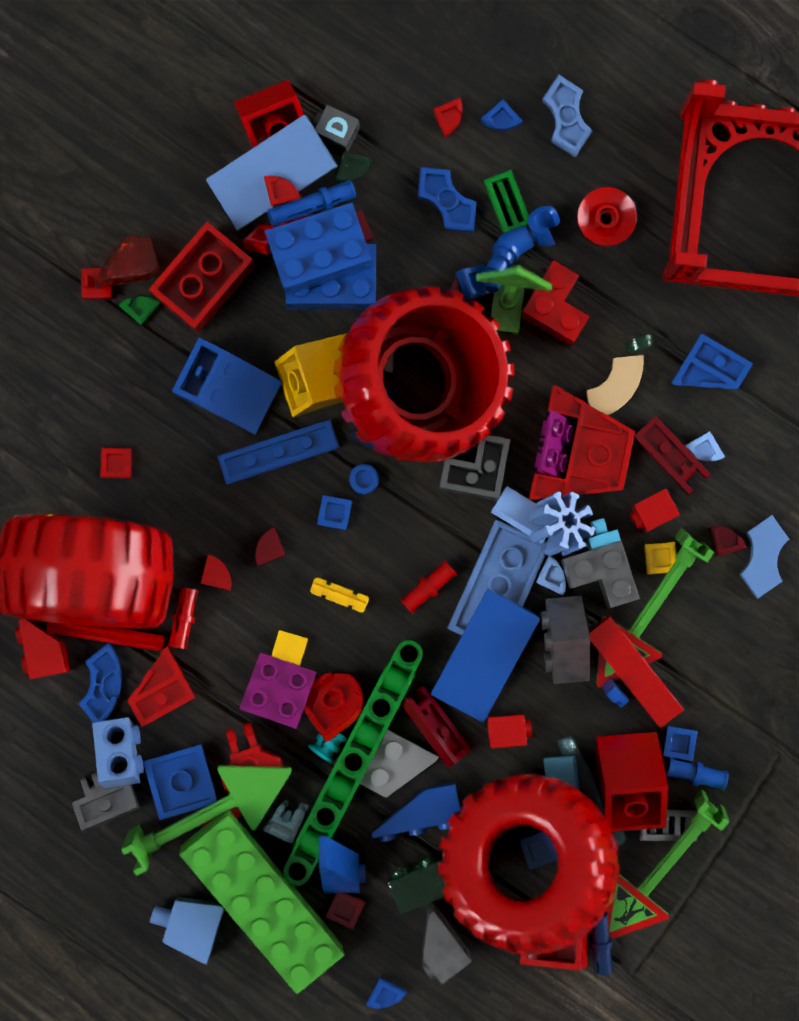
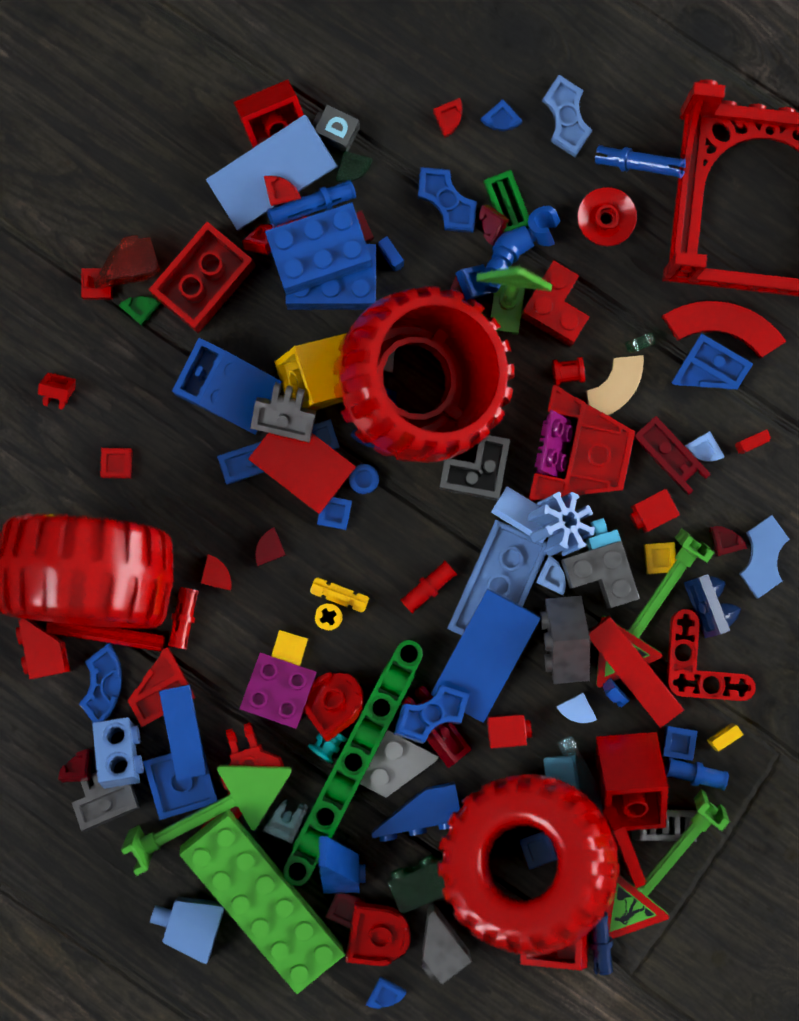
none -> red tile [38,372,76,410]
none -> dark red tile [58,749,93,782]
none -> blue tile [159,685,208,781]
none -> red tile [248,433,356,515]
none -> flat silver hinge [250,382,316,442]
none -> yellow bush [315,603,343,630]
none -> red tile [345,902,411,966]
none -> blue tile [378,236,404,272]
none -> blue tile [394,685,470,744]
none -> dark red tile [479,205,510,246]
none -> red bush [552,357,585,386]
none -> light blue tile [556,693,597,723]
none -> blue pin [595,145,686,178]
none -> red tile [603,806,646,888]
none -> red tile [662,301,787,359]
none -> red beam [666,609,756,701]
none -> dark blue tile [683,574,741,638]
none -> yellow tile [707,723,744,752]
none -> red tile [734,429,771,454]

